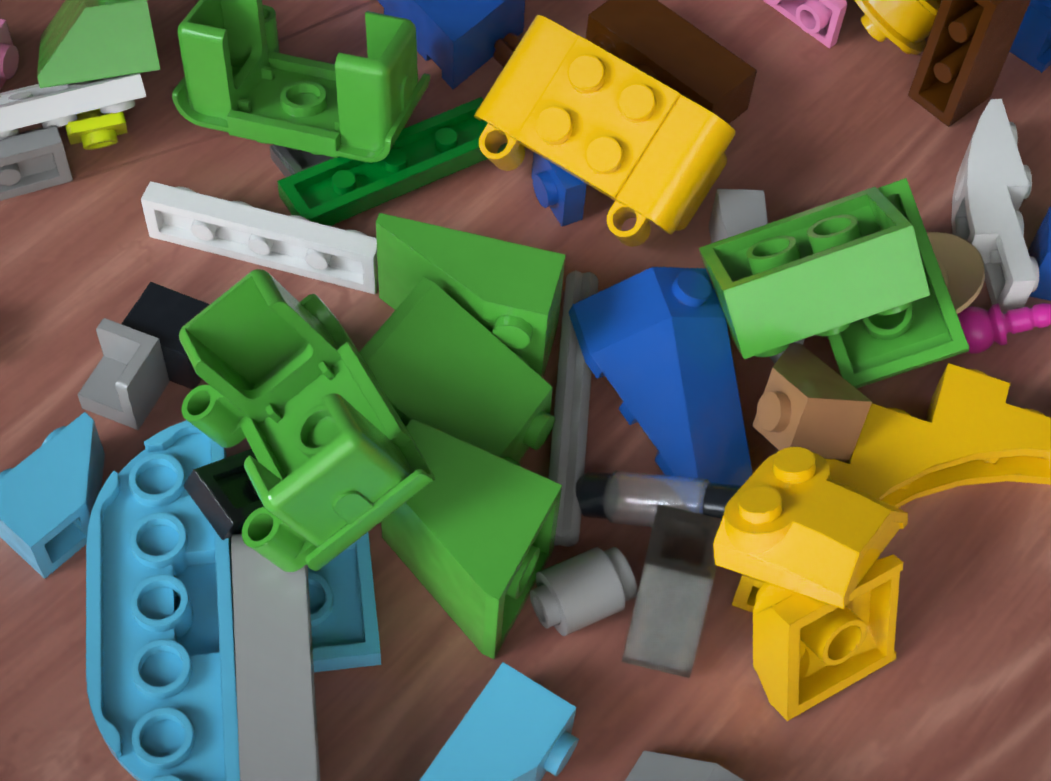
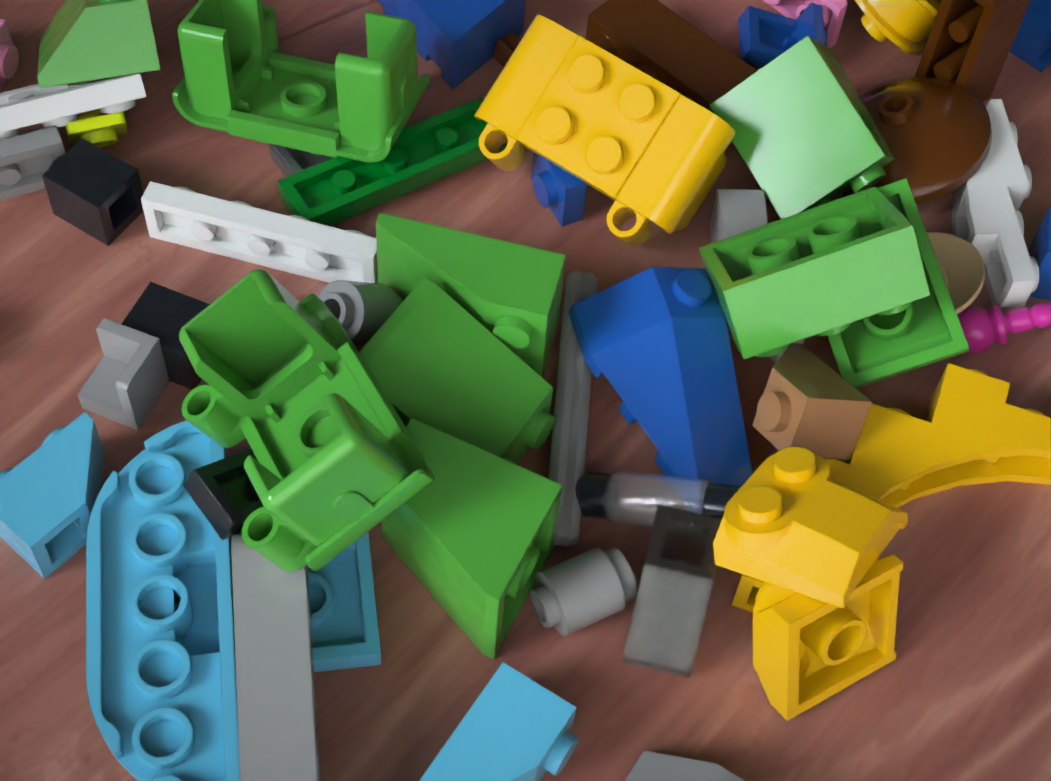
none -> black brick [42,138,144,246]
none -> light grey brick [318,280,403,345]
none -> slope [709,35,895,219]
none -> blue bracket [738,3,828,68]
none -> reddish brown dish [841,77,992,205]

